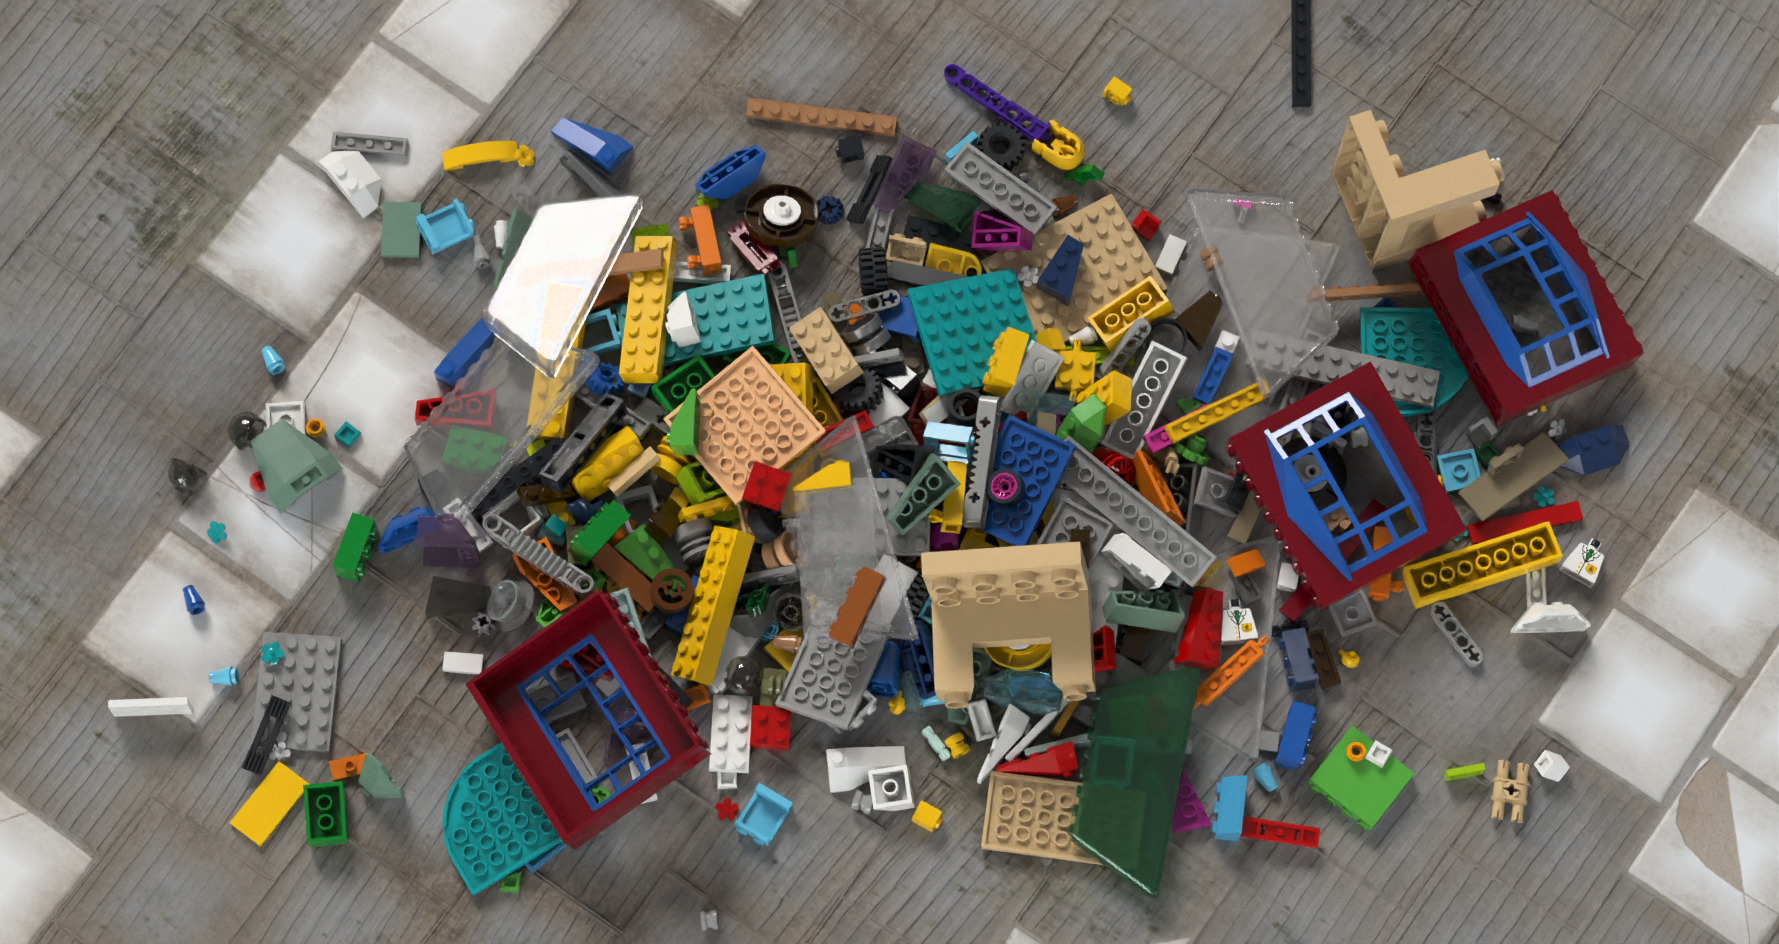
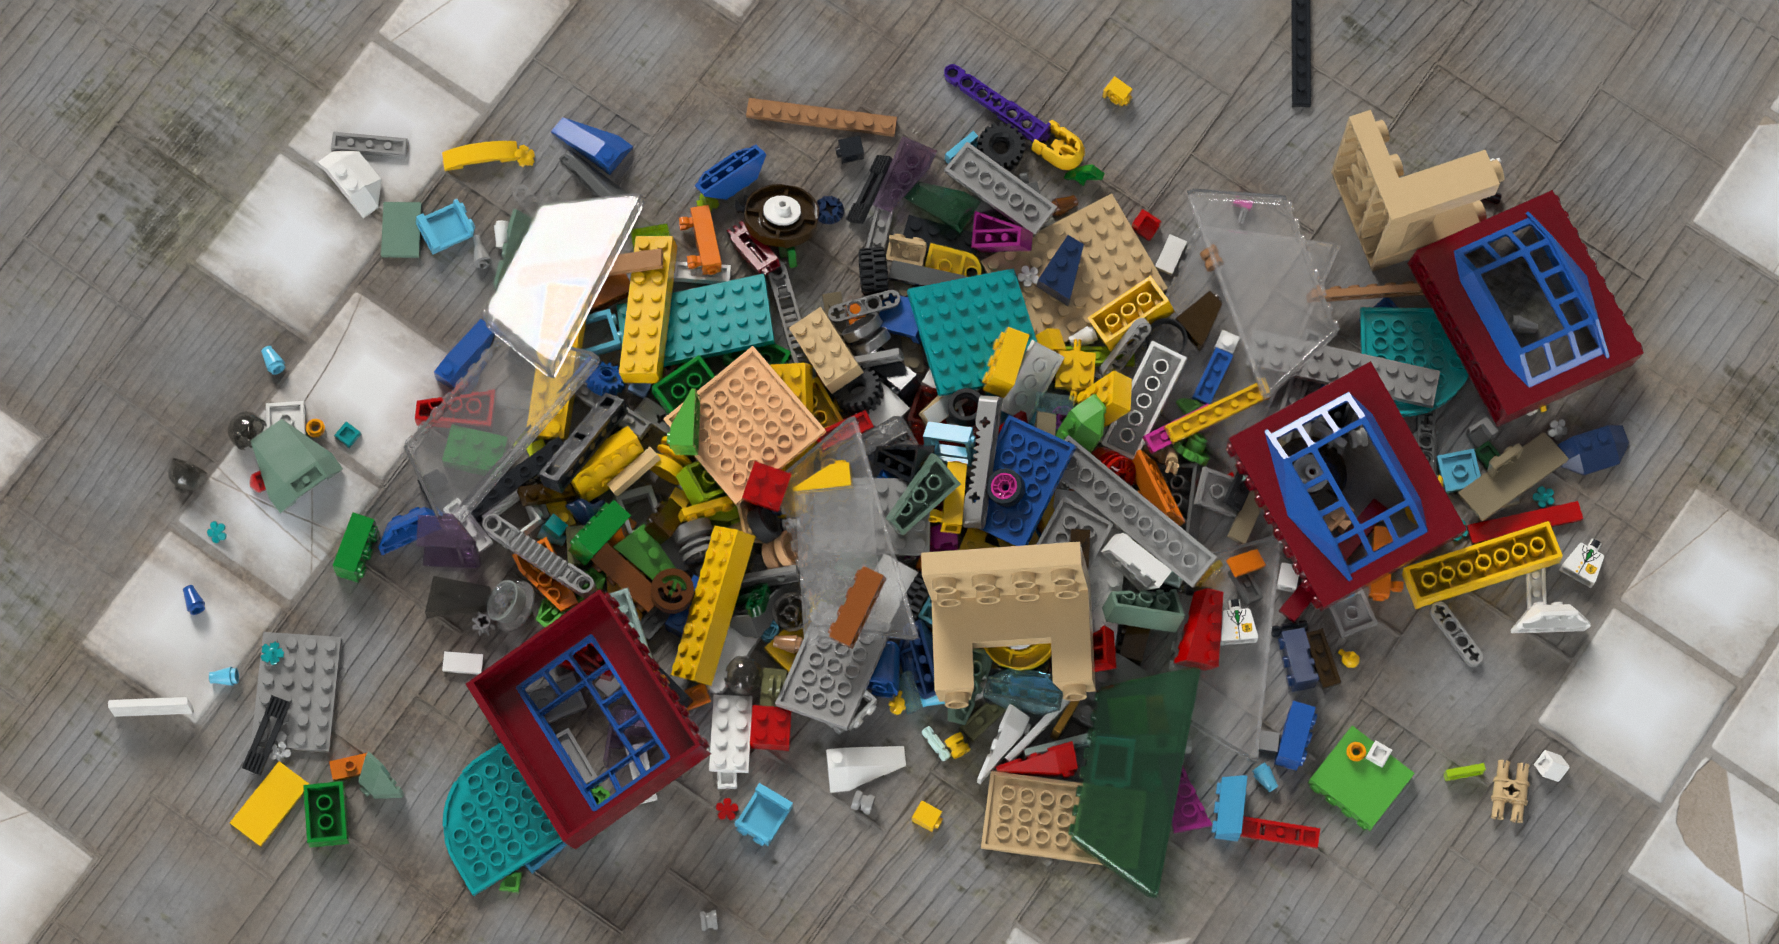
white slope [666,292,701,348] -> none
white slope [868,765,915,811] -> none
white tile [967,698,997,741] -> none
orange plate [1187,635,1270,711] -> none

